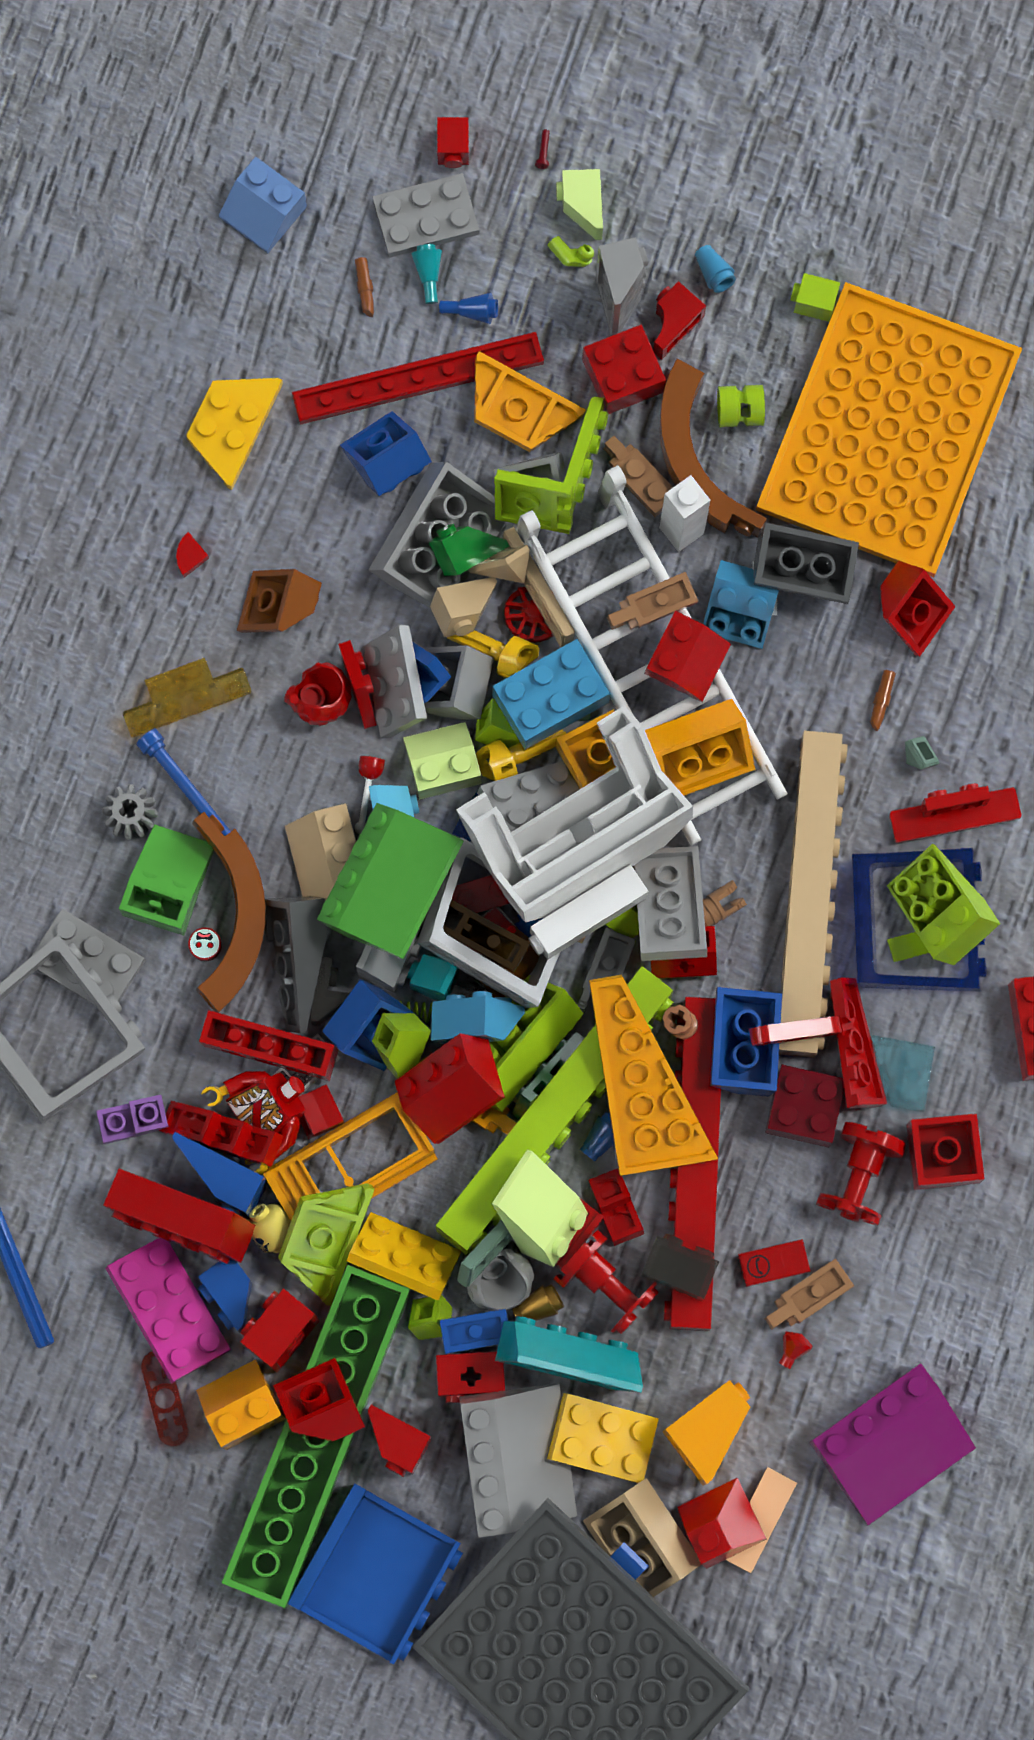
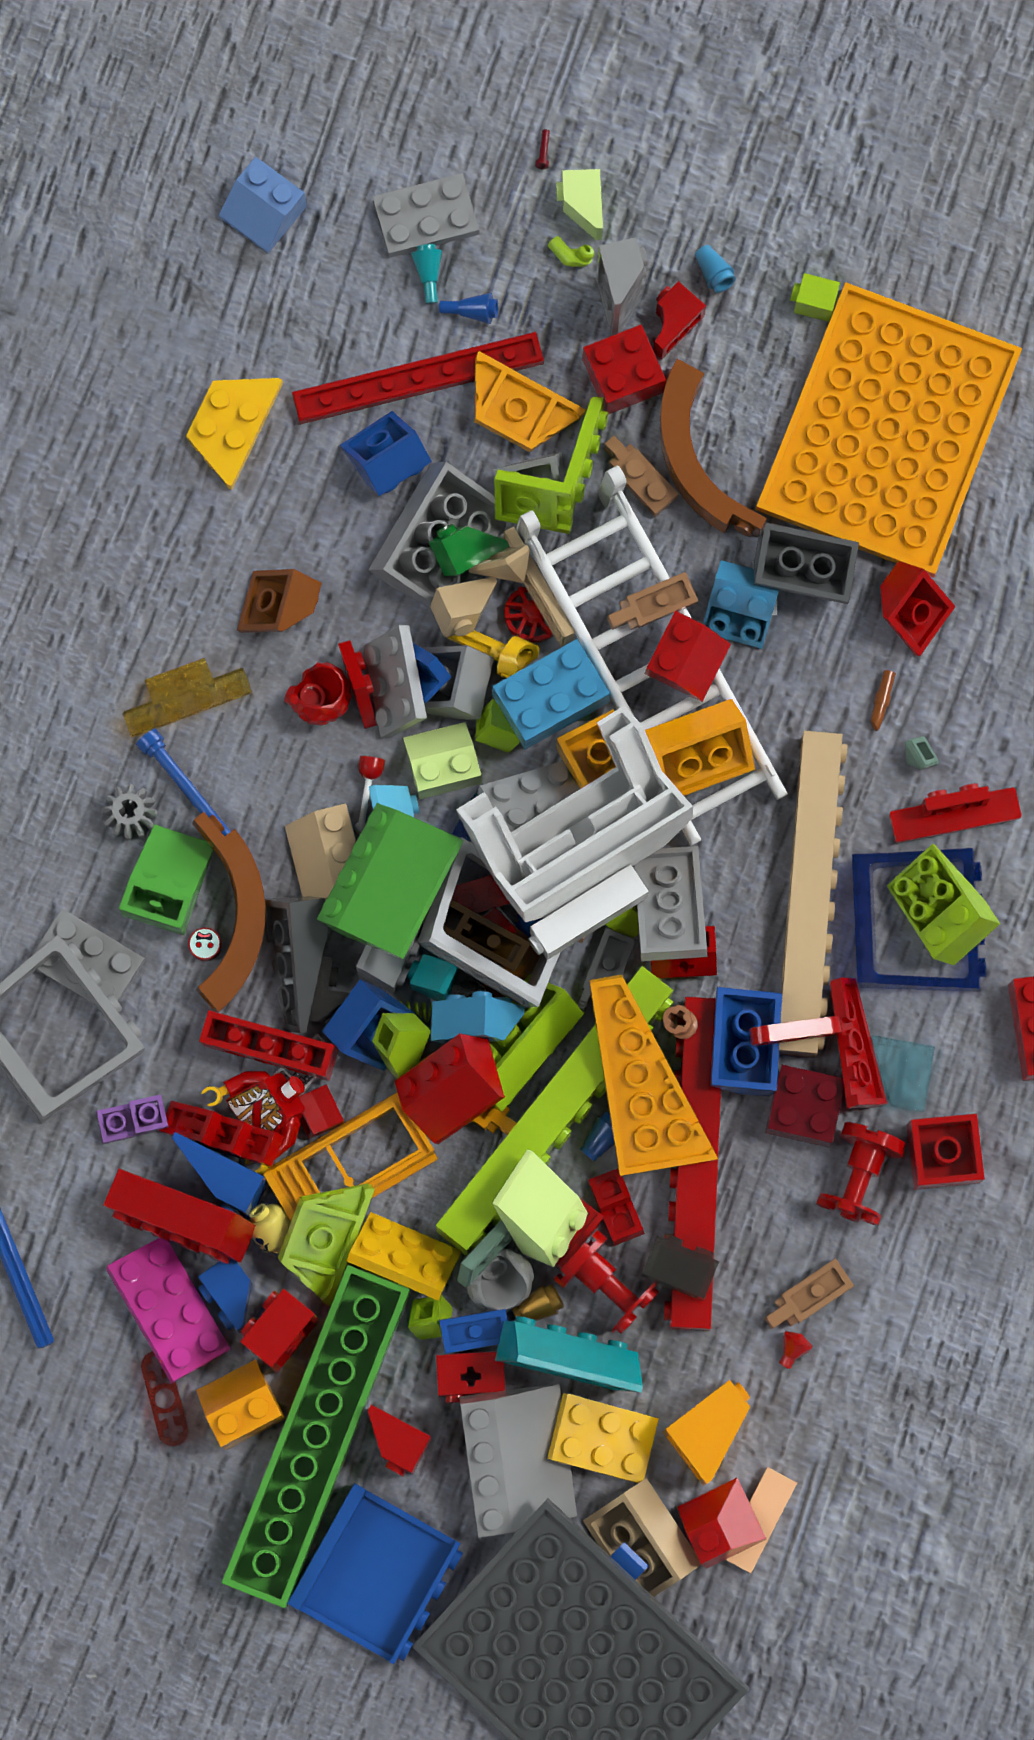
red tile [176,532,209,578] -> none
red slope [273,1358,365,1441] -> none
dark orange piece [355,257,374,317] -> none
red brick [437,117,469,168] -> none
yellow piece [476,729,566,781] -> none
dark green wing [512,1032,584,1120] -> none
white brick [659,475,711,552] -> none
medium nougat hinge [703,880,747,926] -> none
lime wheel [717,385,765,428] -> none
red tile [738,1239,811,1287] -> none
magenta slope [809,1363,976,1526] -> none
lime sticker [887,932,929,962] -> none

